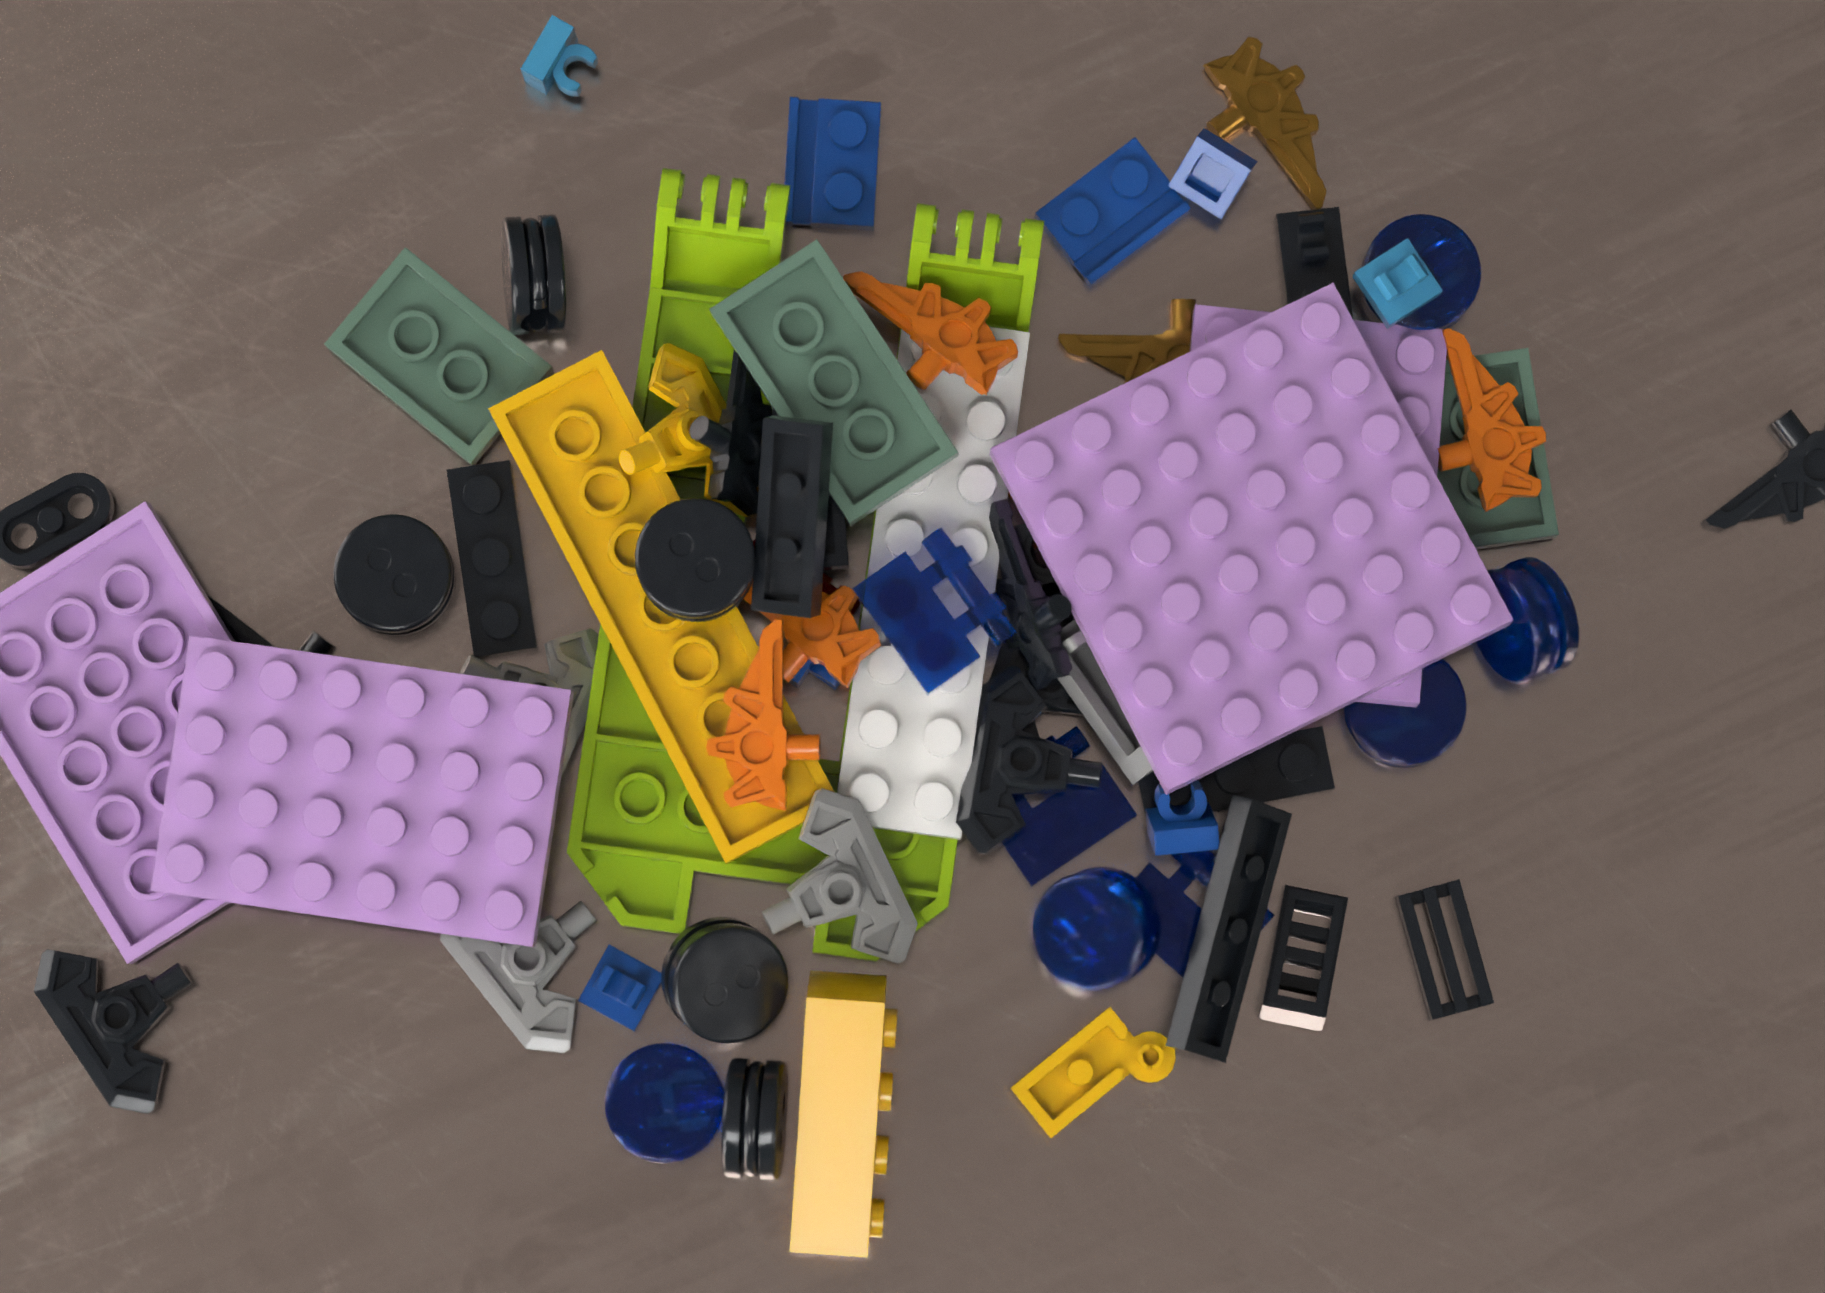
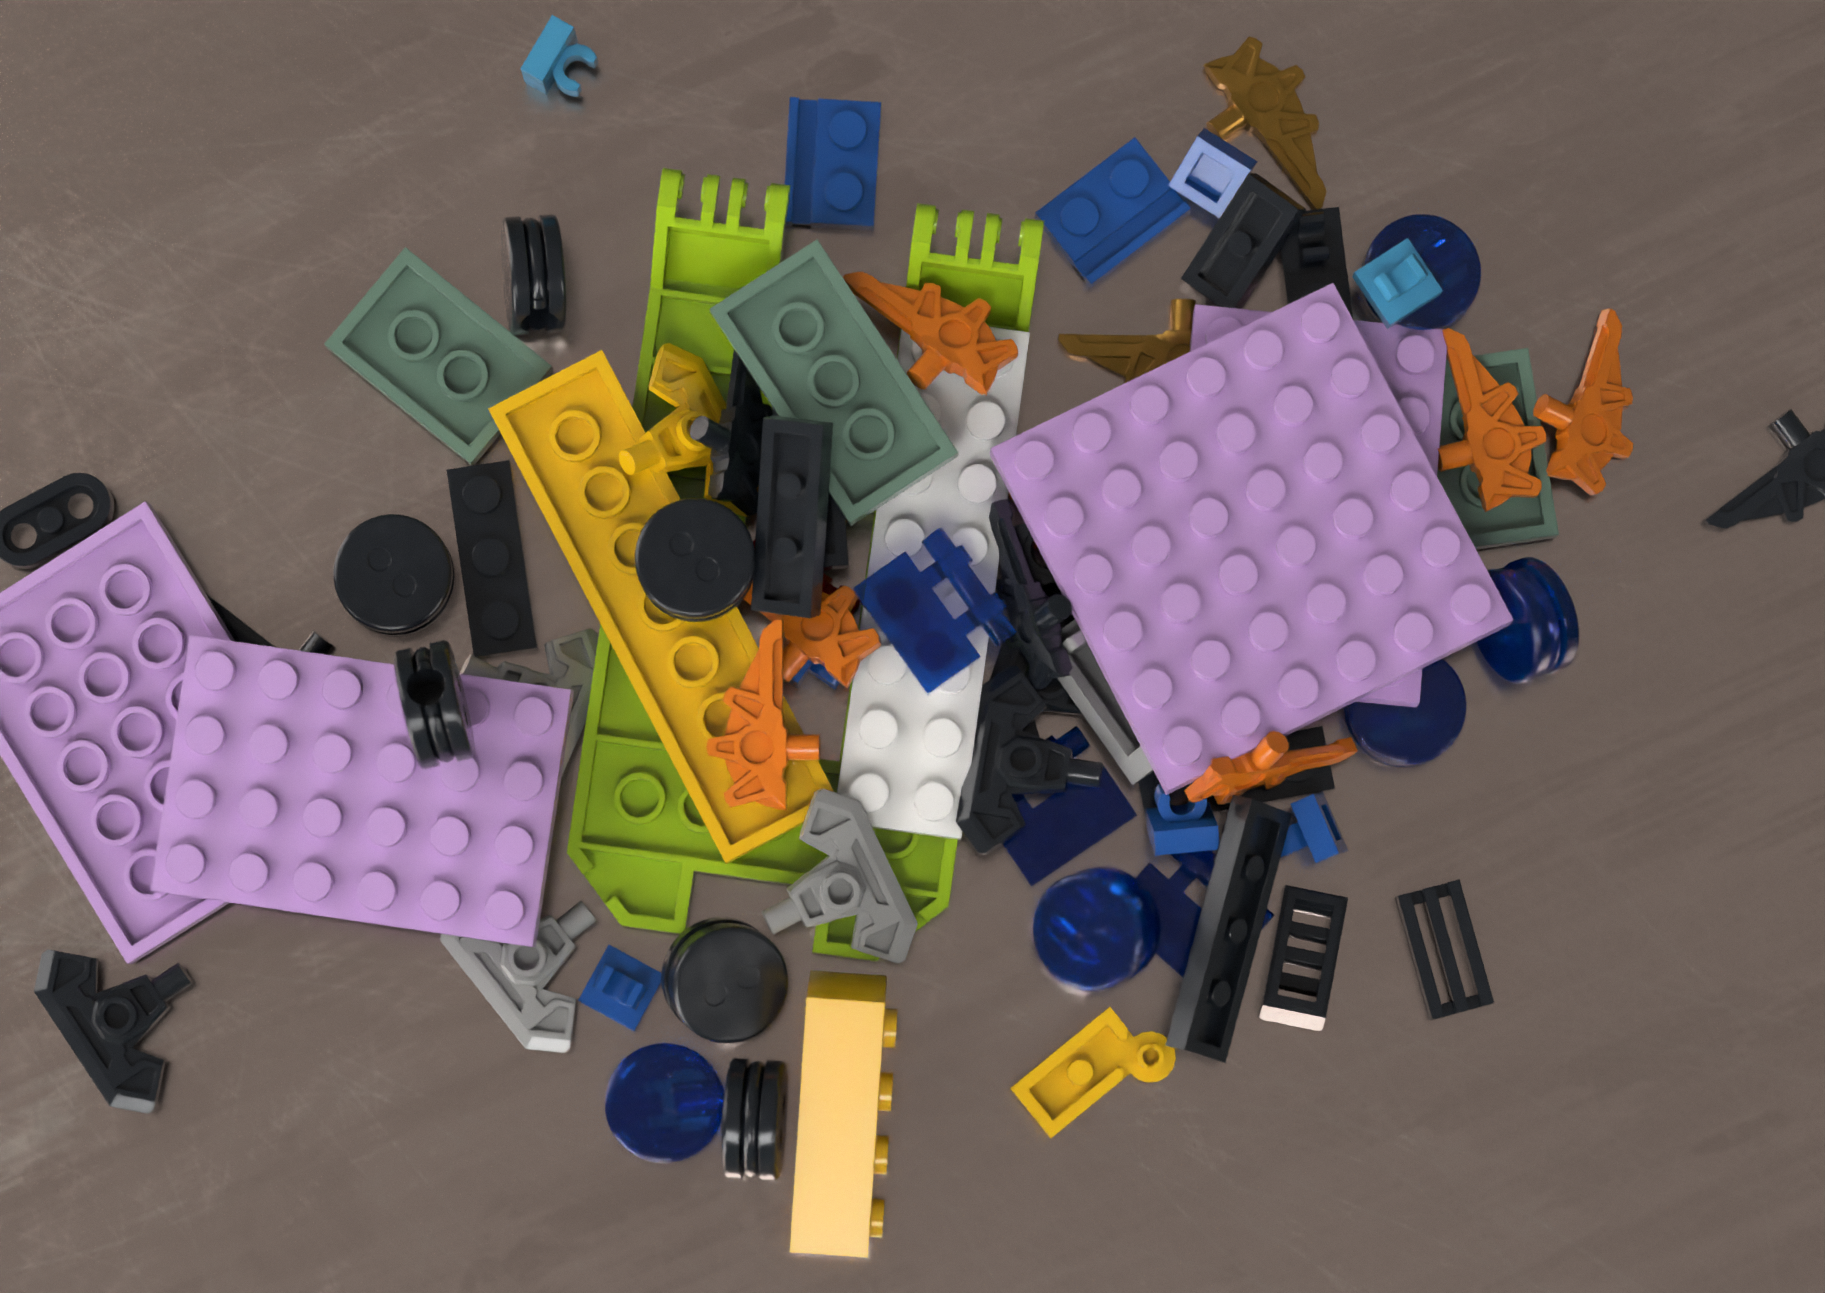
none -> black head [394,640,475,769]
none -> black plate [1181,173,1306,309]
none -> orange piece [1184,731,1358,805]
none -> blue tile [1281,792,1348,863]
none -> orange piece [1533,308,1633,496]

